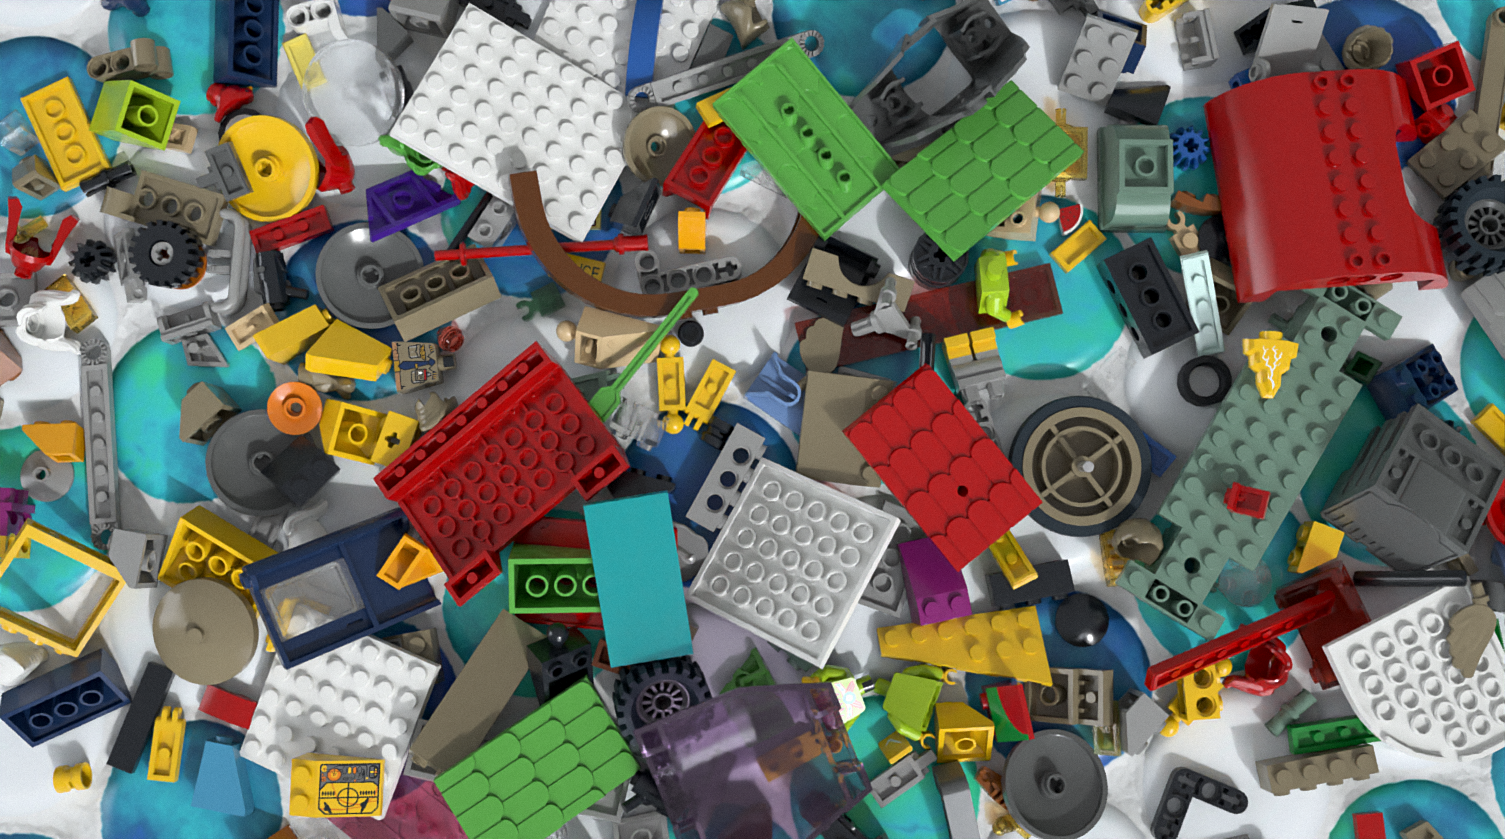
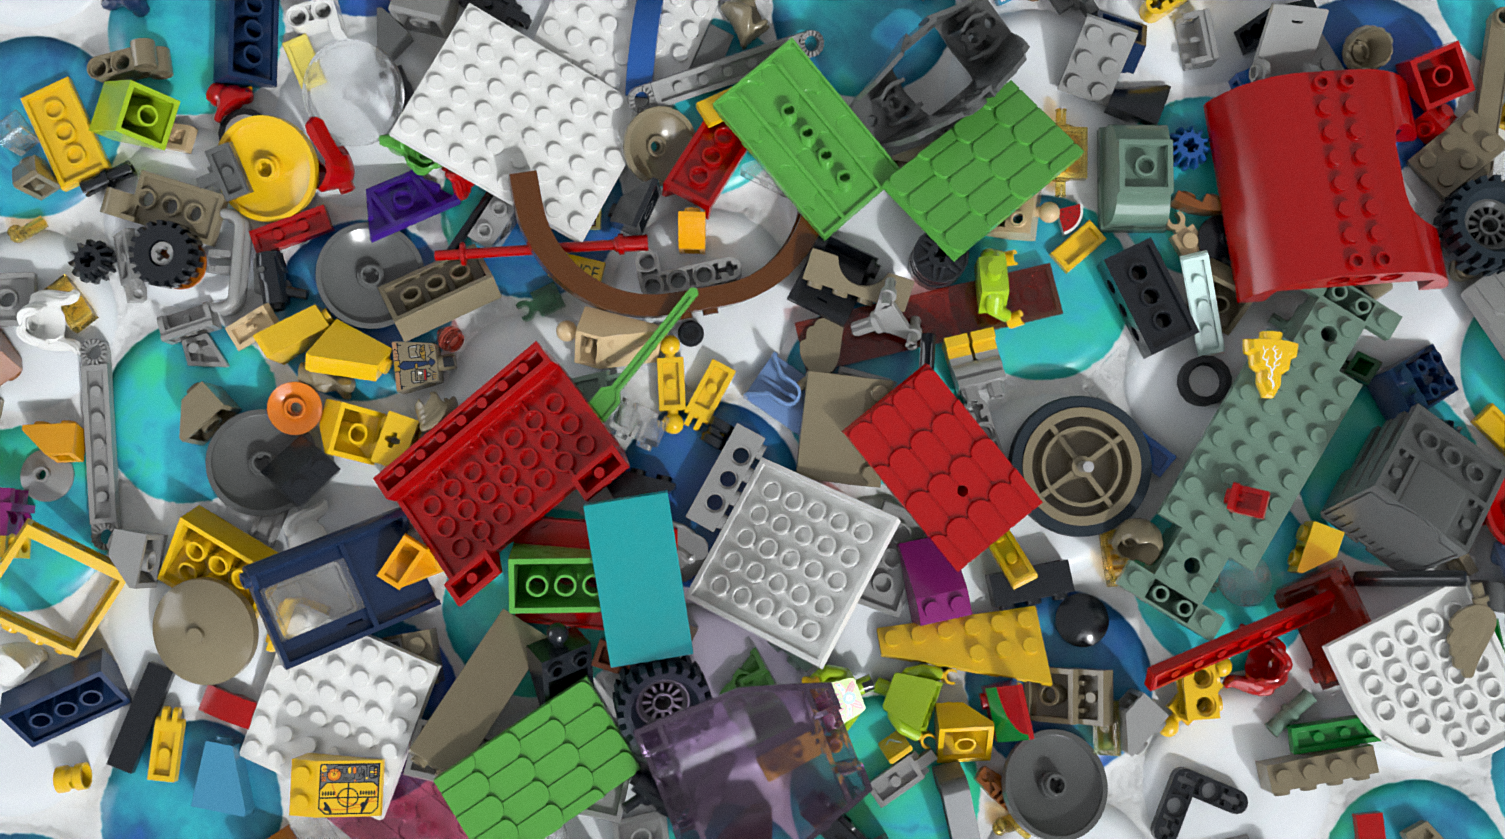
red piece [5,196,80,279] -> none

